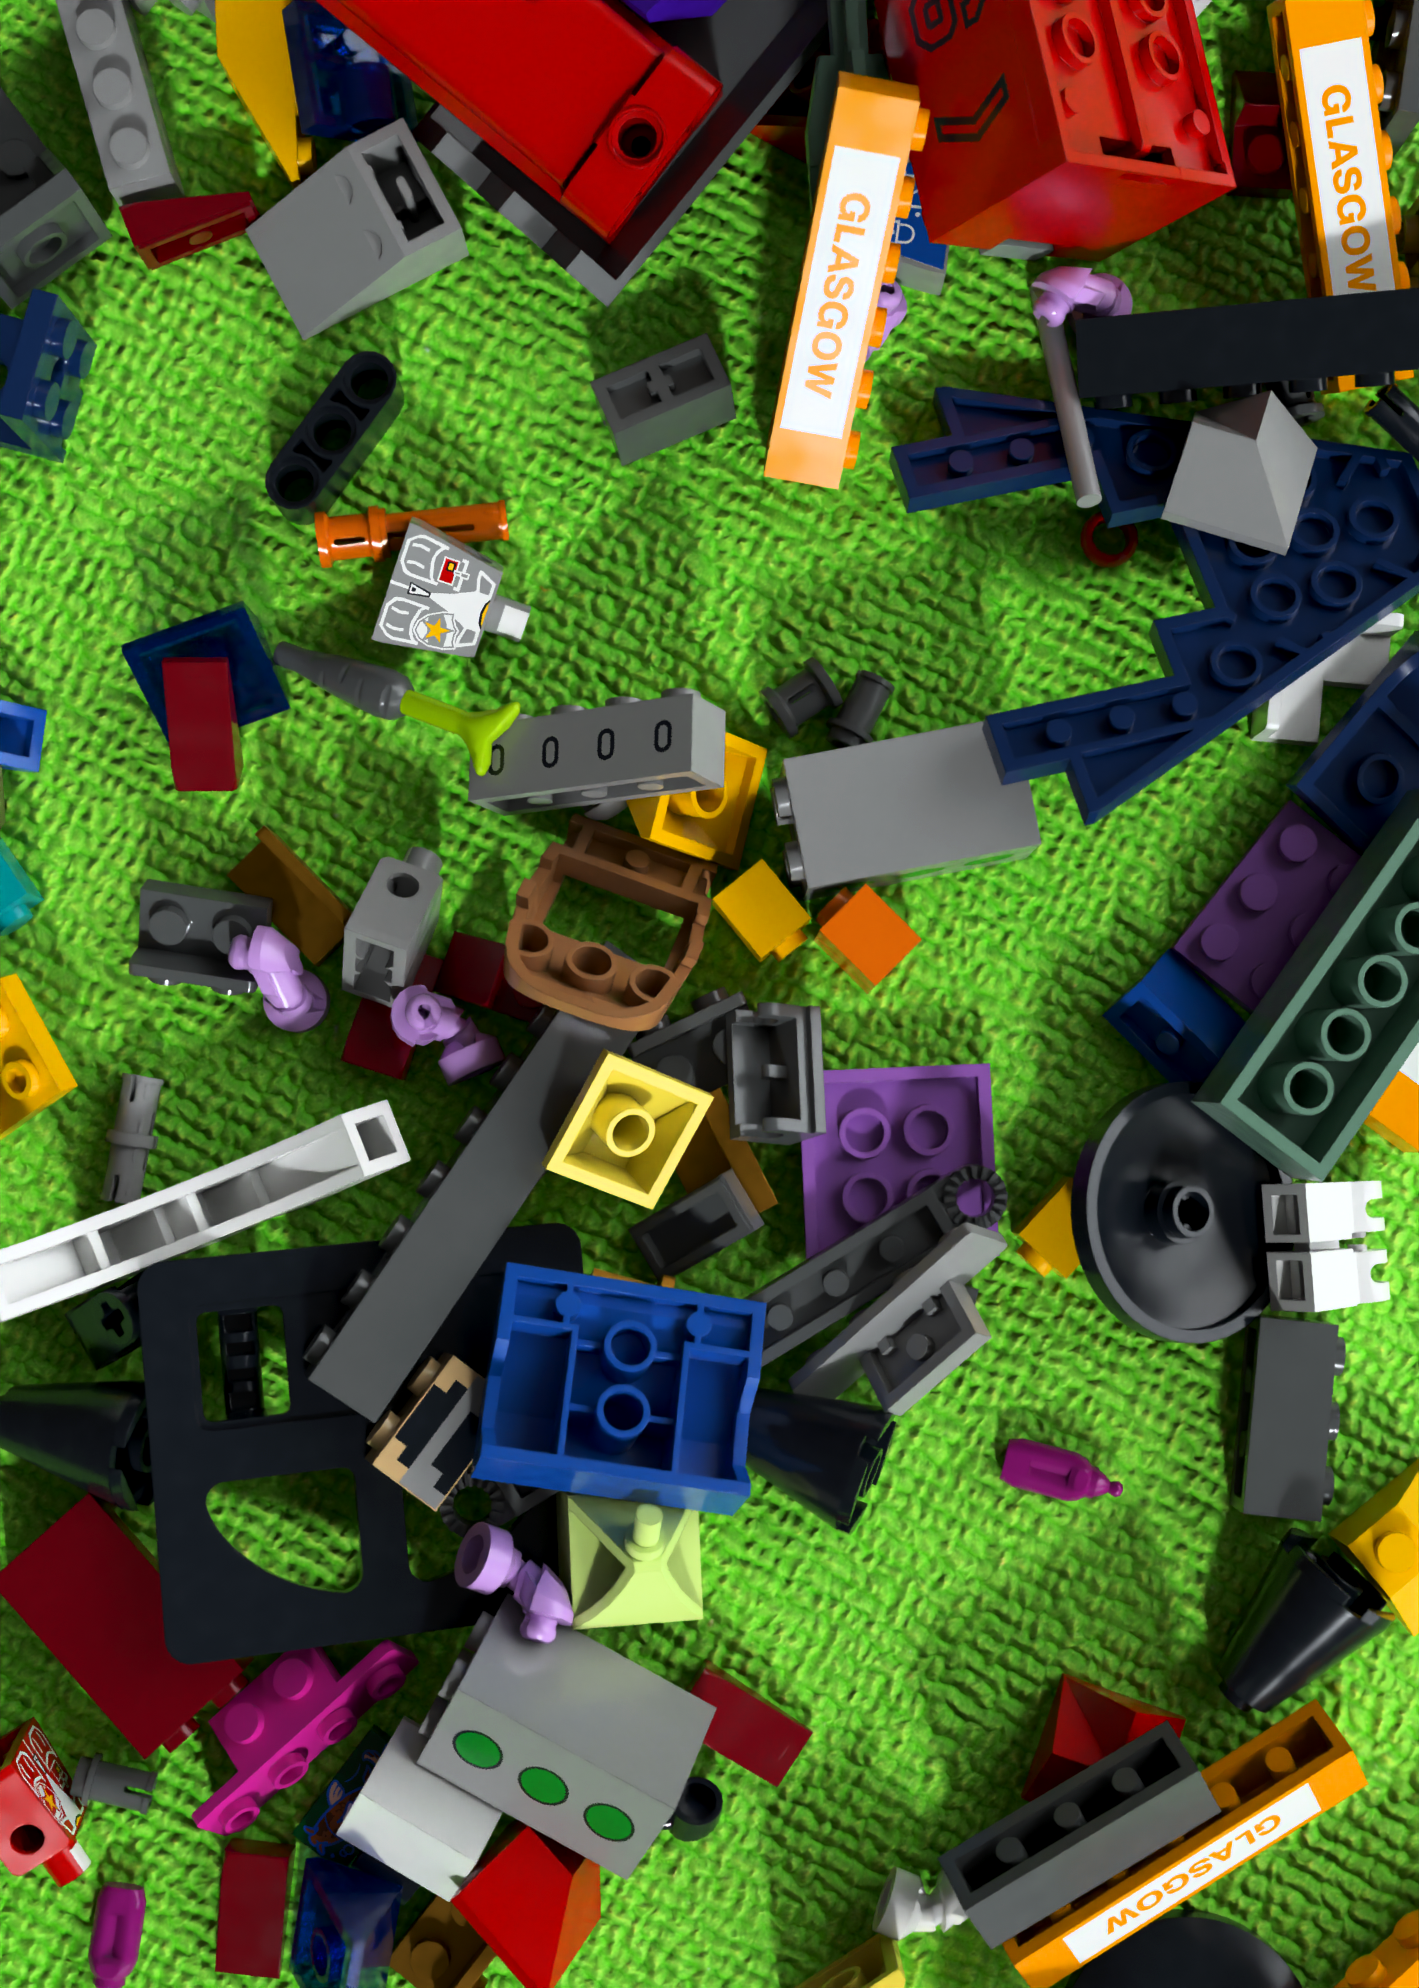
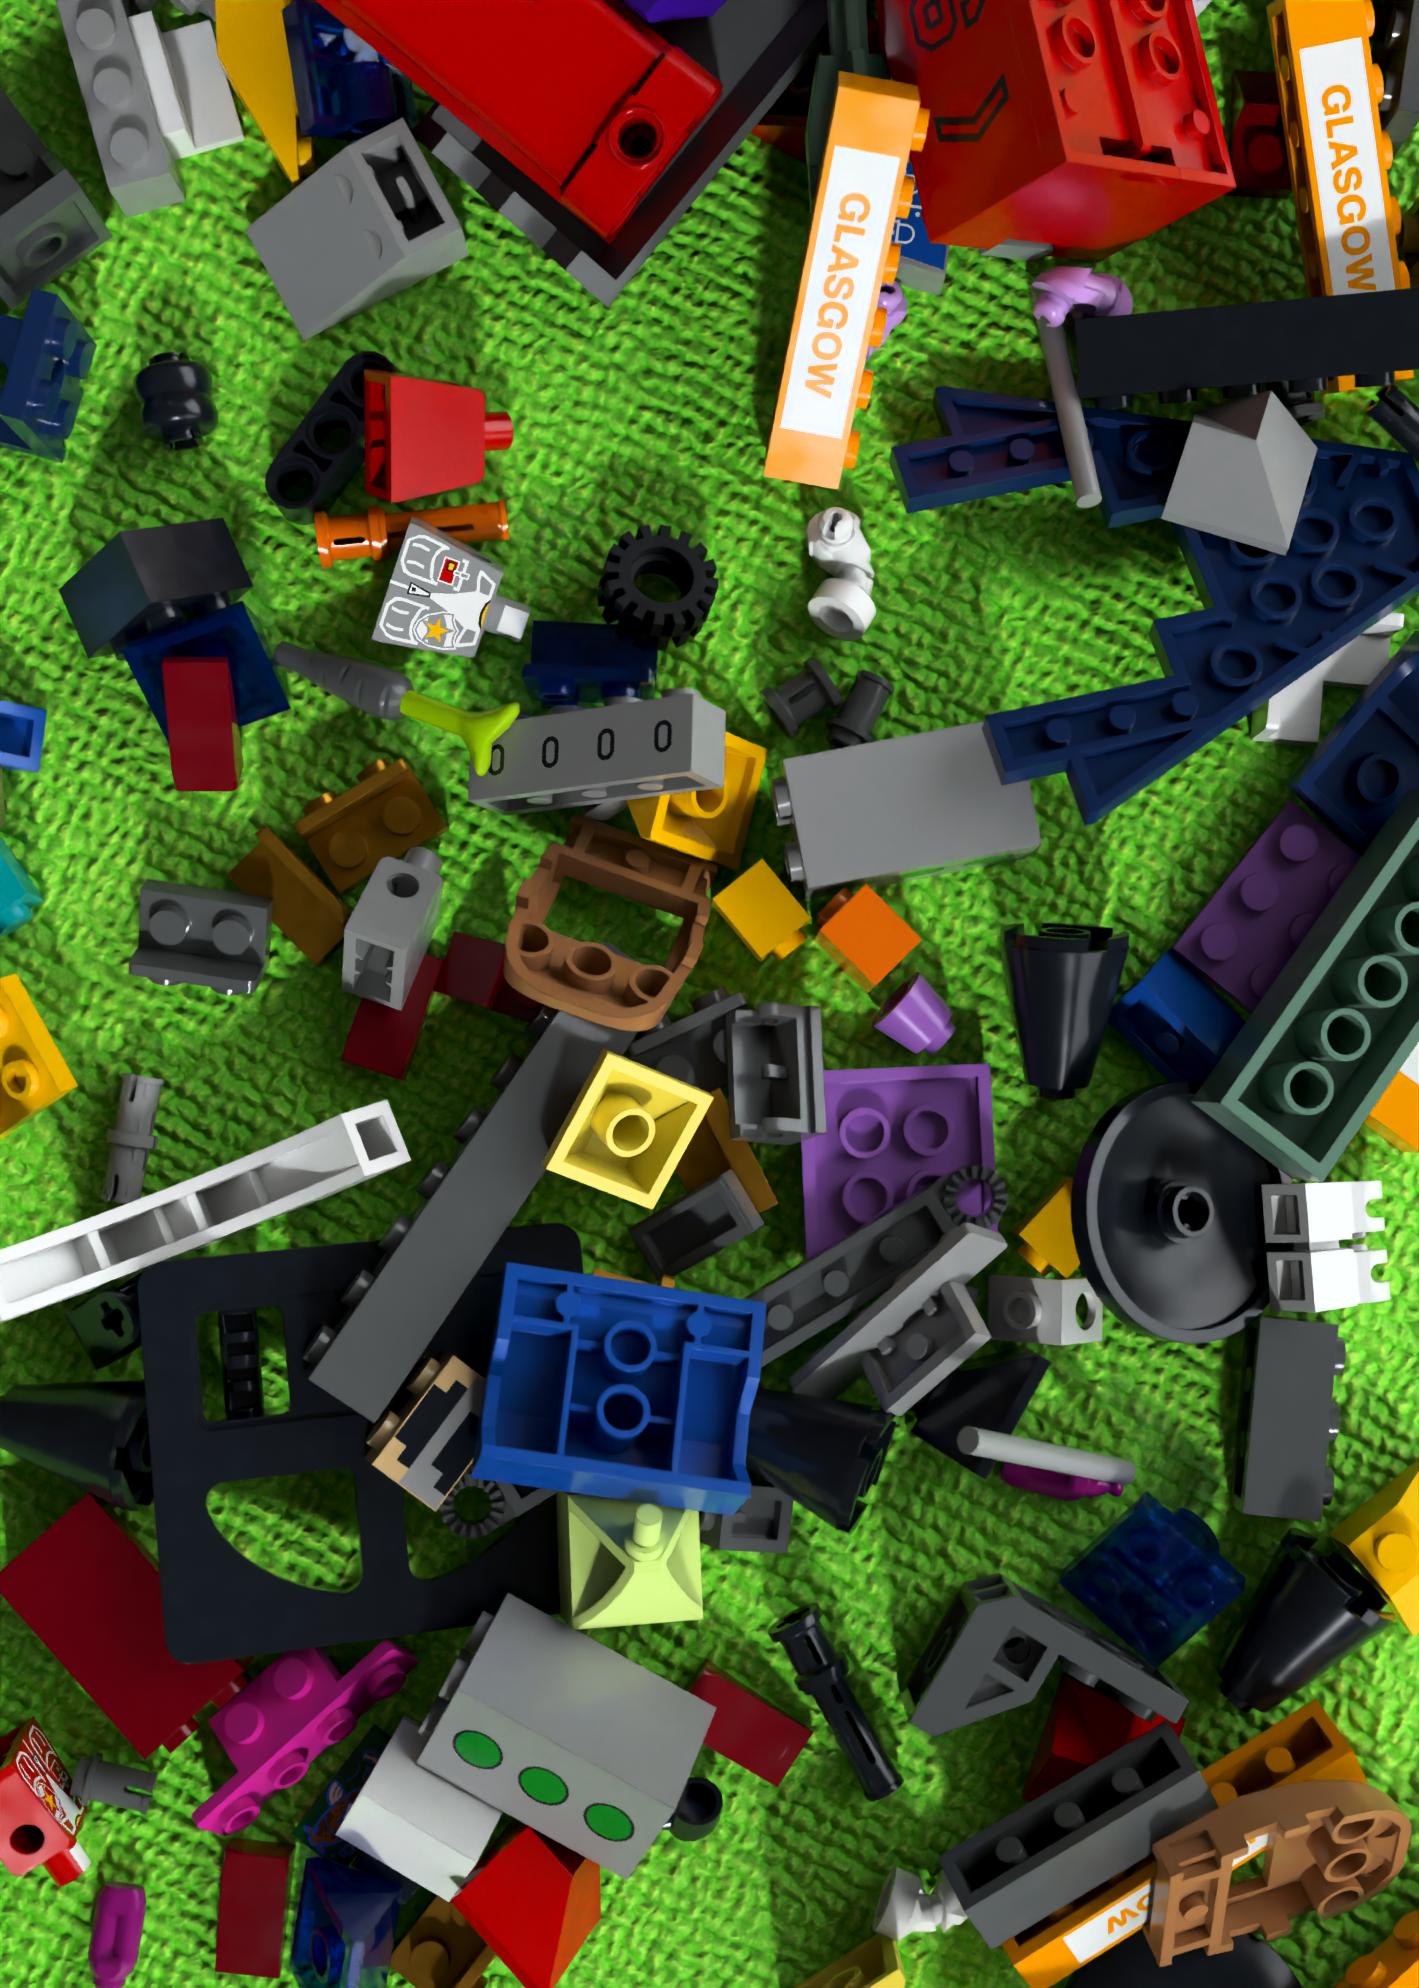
dark red slope [119,191,261,270] -> none
lavender arm [228,925,330,1033] -> none
lavender arm [390,985,506,1086] -> none
lavender arm [454,1522,574,1644] -> none
dark grey hinge [590,333,736,466] -> none
red piece [1080,511,1138,568] -> none
none -> black brick [59,518,253,661]
none -> white panel [128,11,245,160]
none -> black piece [133,352,218,451]
none -> pearl gold bracket [294,757,449,896]
none -> red torso [364,369,513,502]
none -> clear blue bracket [522,620,658,710]
none -> black tyre [597,525,719,650]
none -> dark grey bracket [699,1482,793,1553]
none -> black pin [768,1603,904,1802]
none -> white arm [806,507,876,641]
none -> medium lavender hat [872,972,956,1055]
none -> dark grey bracket [899,1573,1189,1737]
none -> black slope [905,1345,1051,1480]
none -> light grey bar [957,1426,1136,1485]
none -> white bracket [988,1275,1103,1345]
none -> black cone [1000,923,1129,1100]
none -> clear blue plate [1058,1491,1246,1669]
none -> medium nougat slope [1143,1780,1412,1967]

